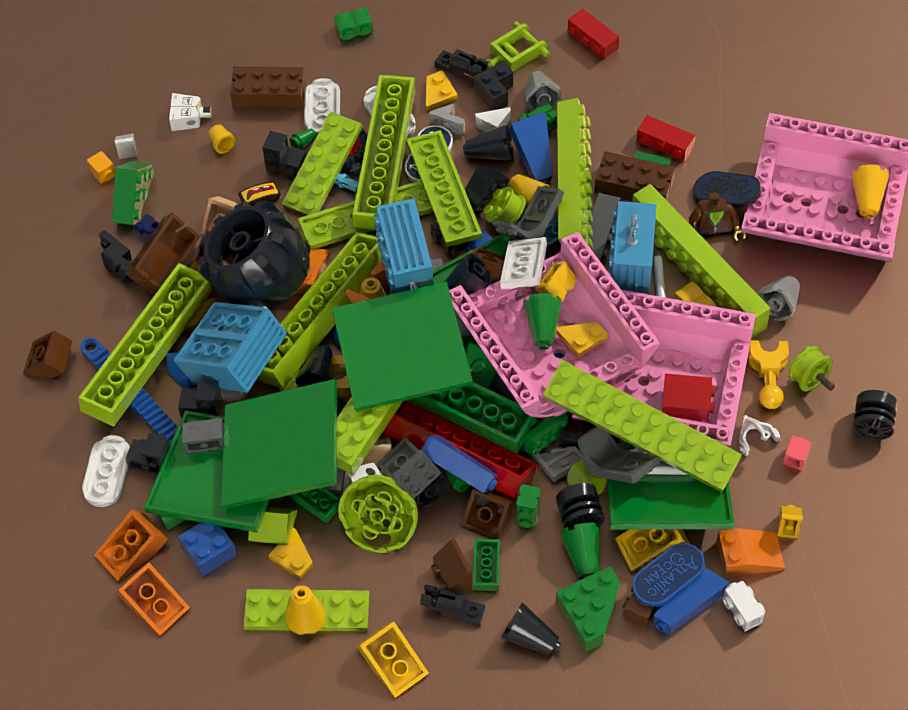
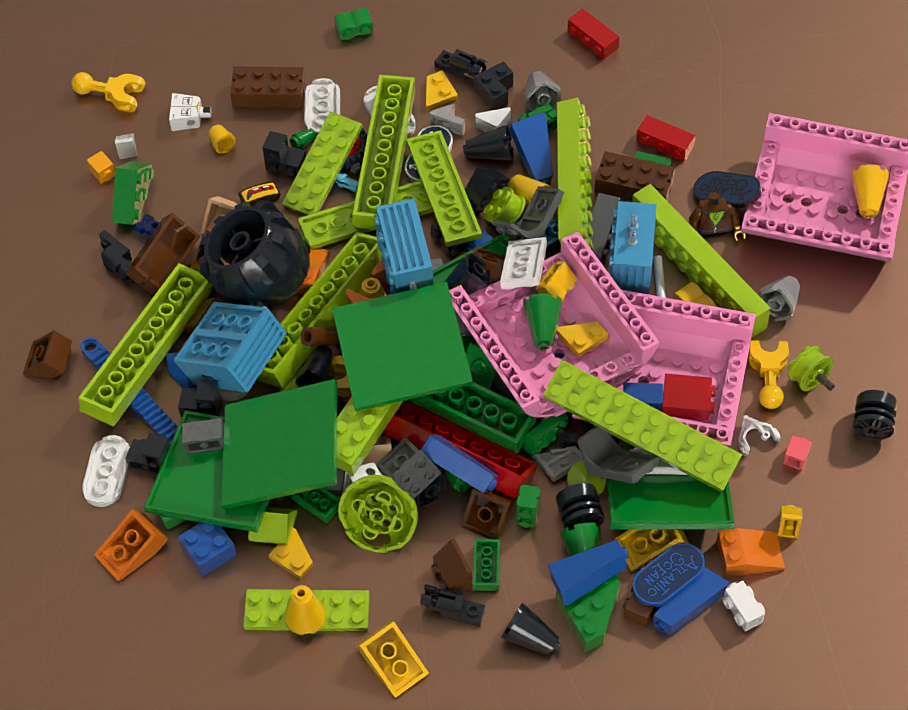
orange slope [116,562,190,636] -> none
lime piece [485,21,550,72] -> none
none -> yellow piece [71,72,146,112]
none -> reddish brown brick [301,326,340,346]
none -> blue slope [548,540,628,606]
none -> blue brick [623,382,663,412]

